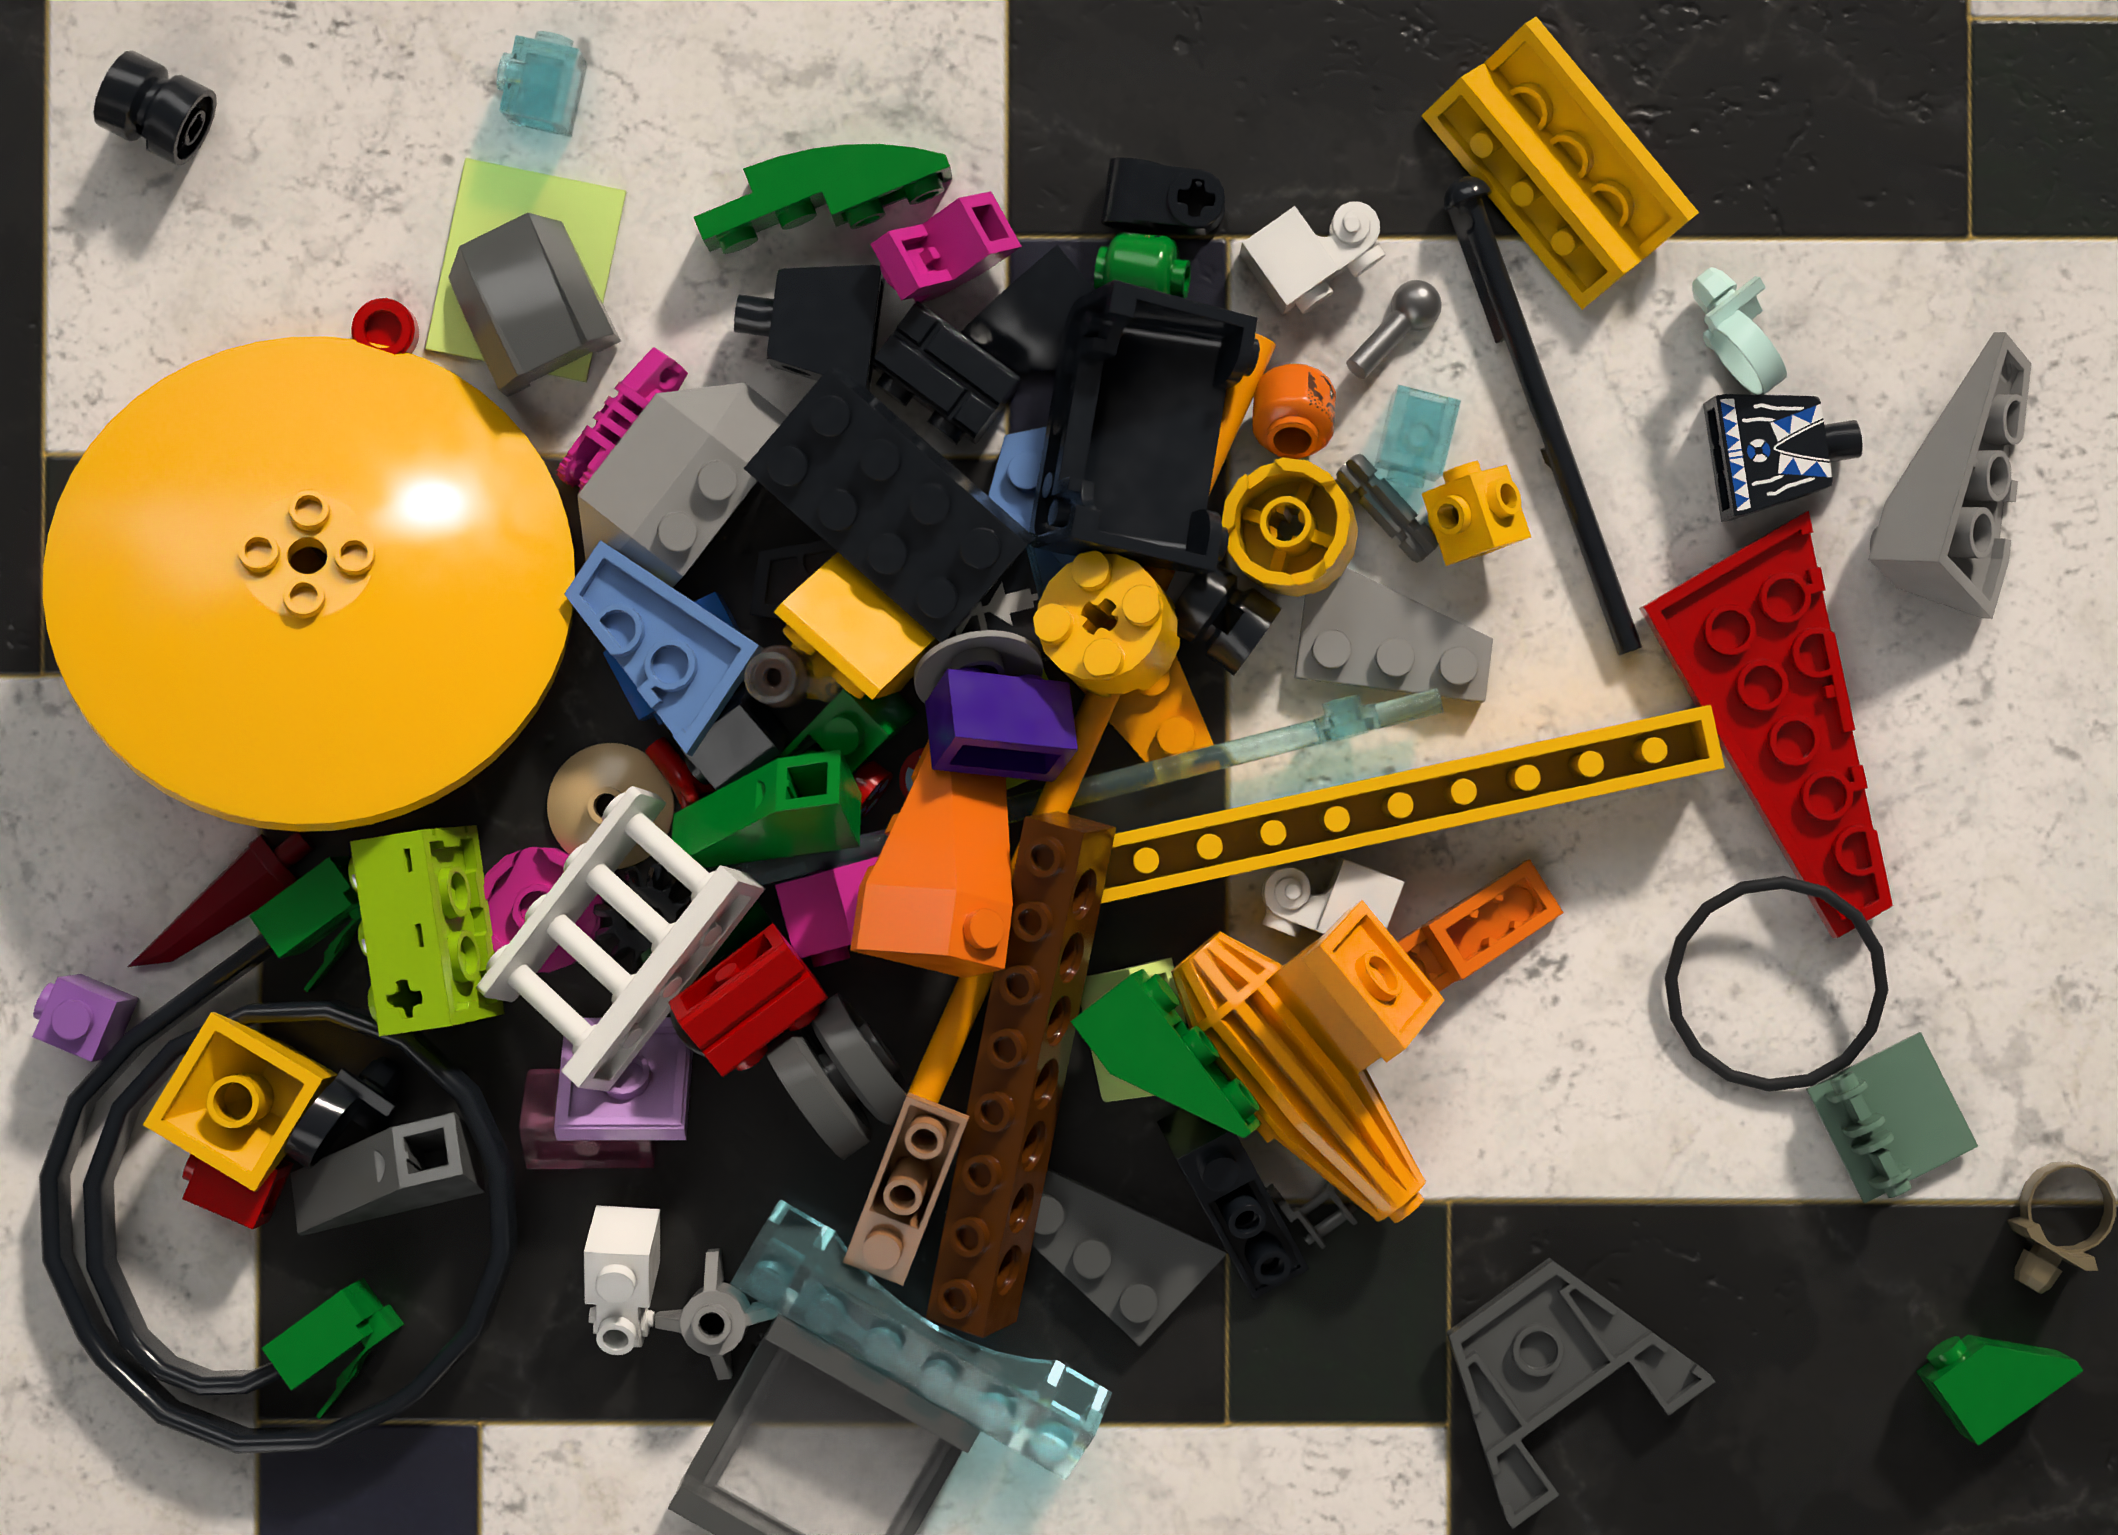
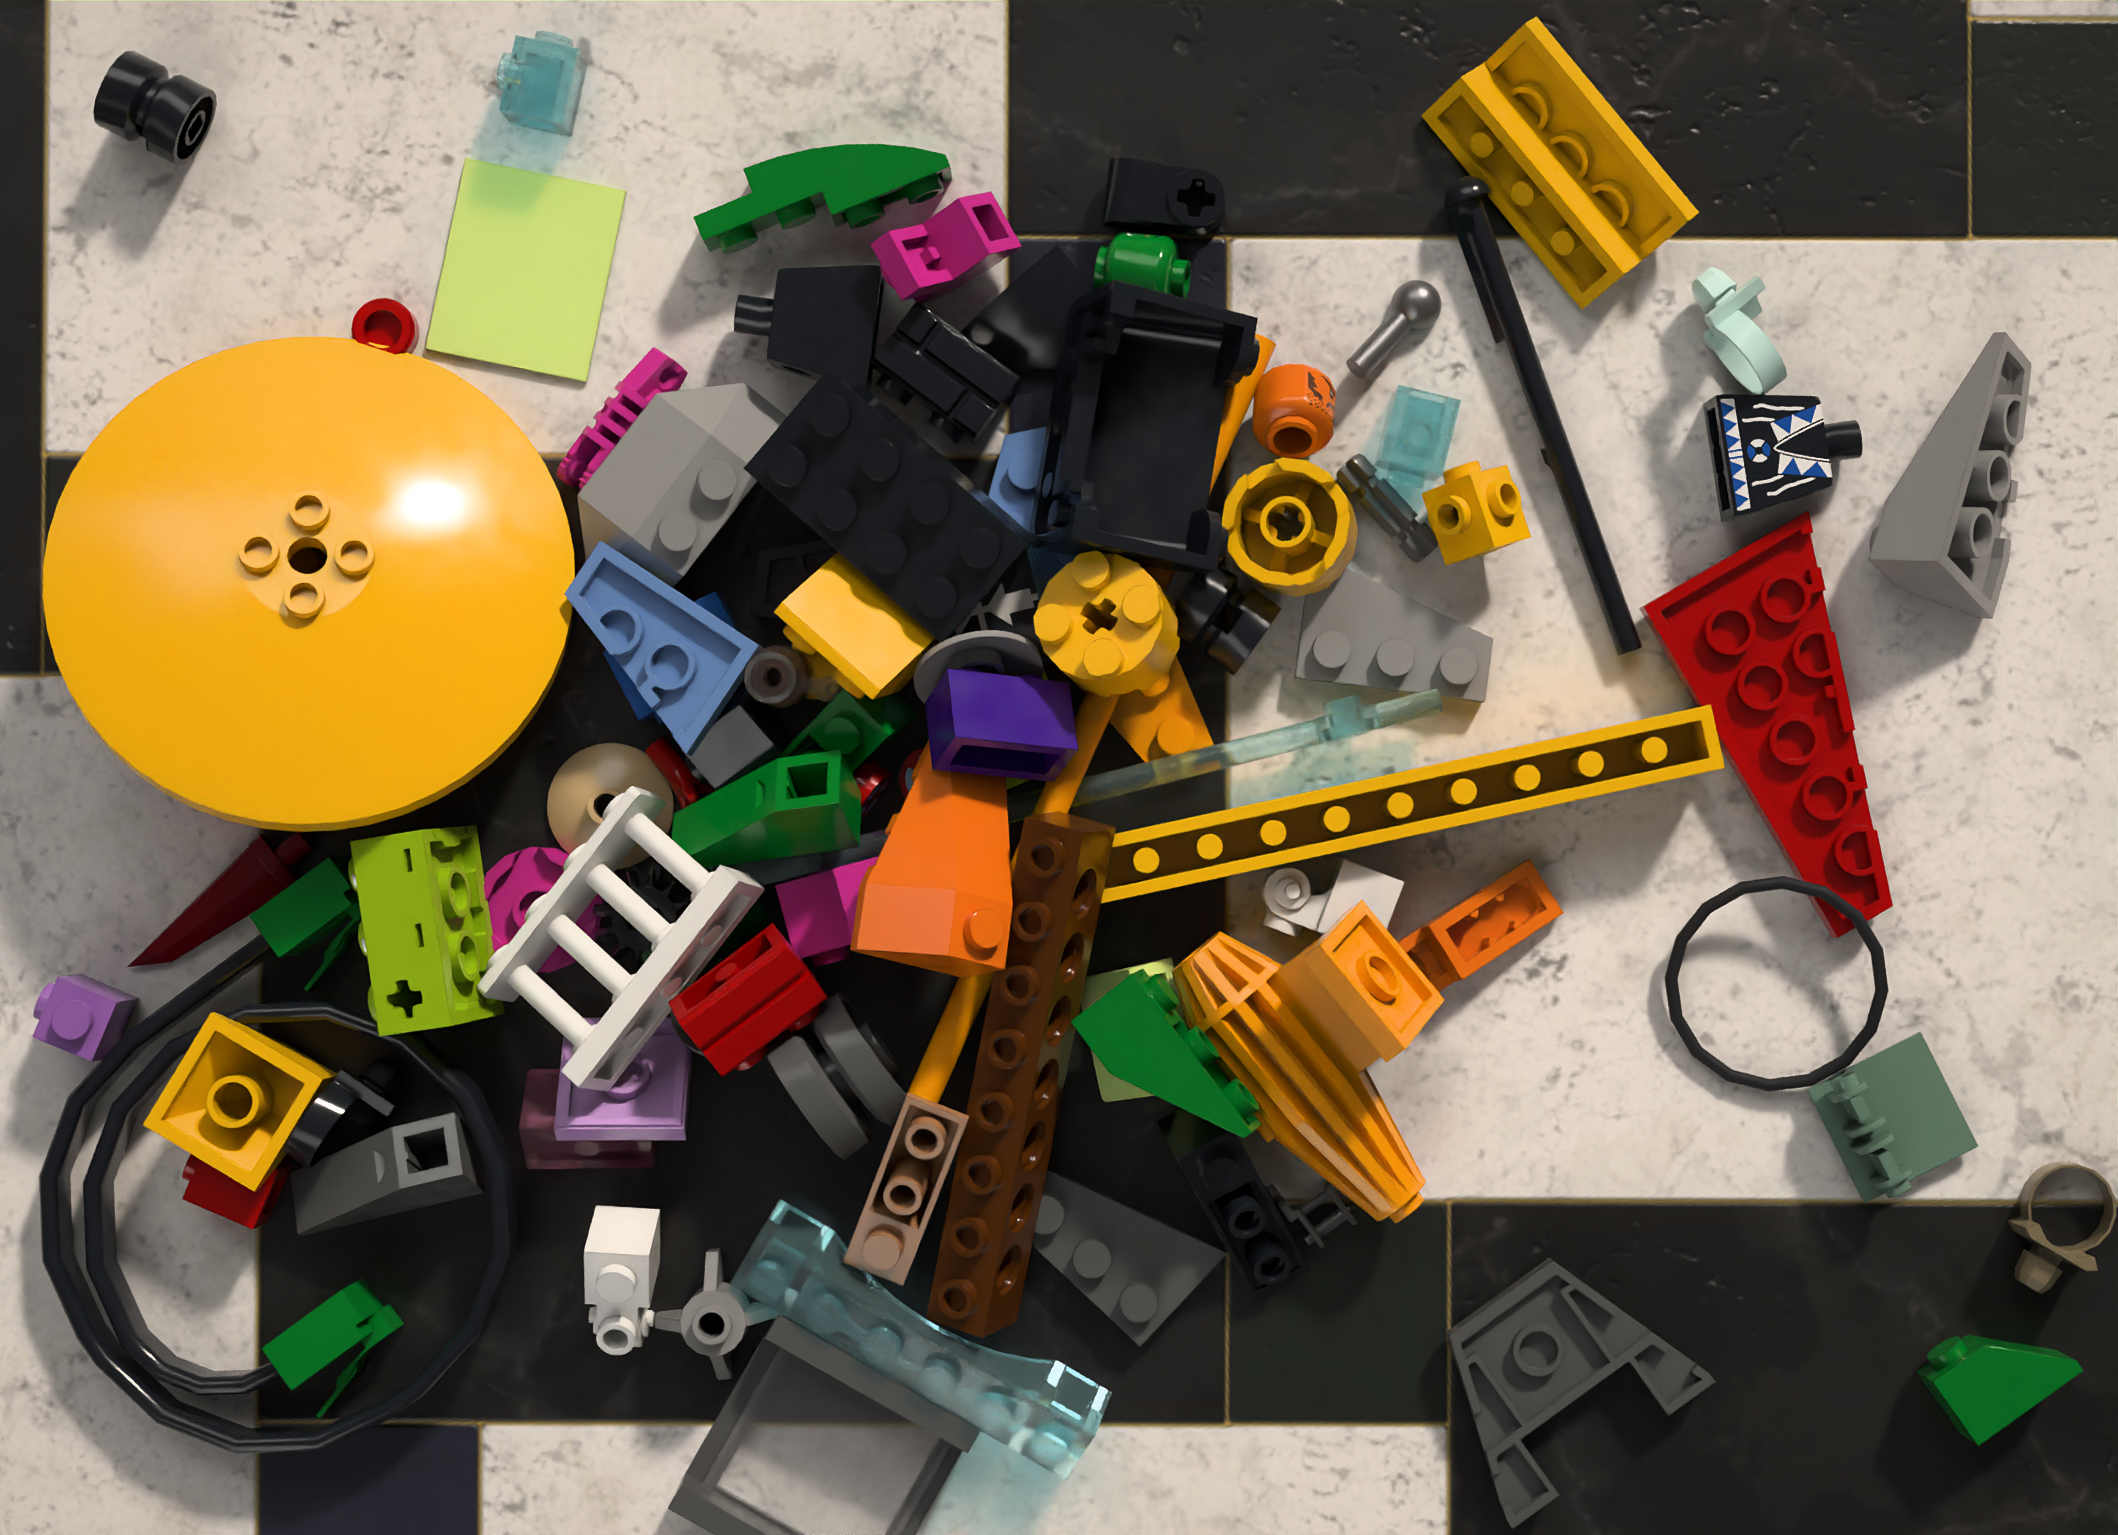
dark grey slope [448,213,621,397] -> none
white brick [1239,202,1386,316] -> none

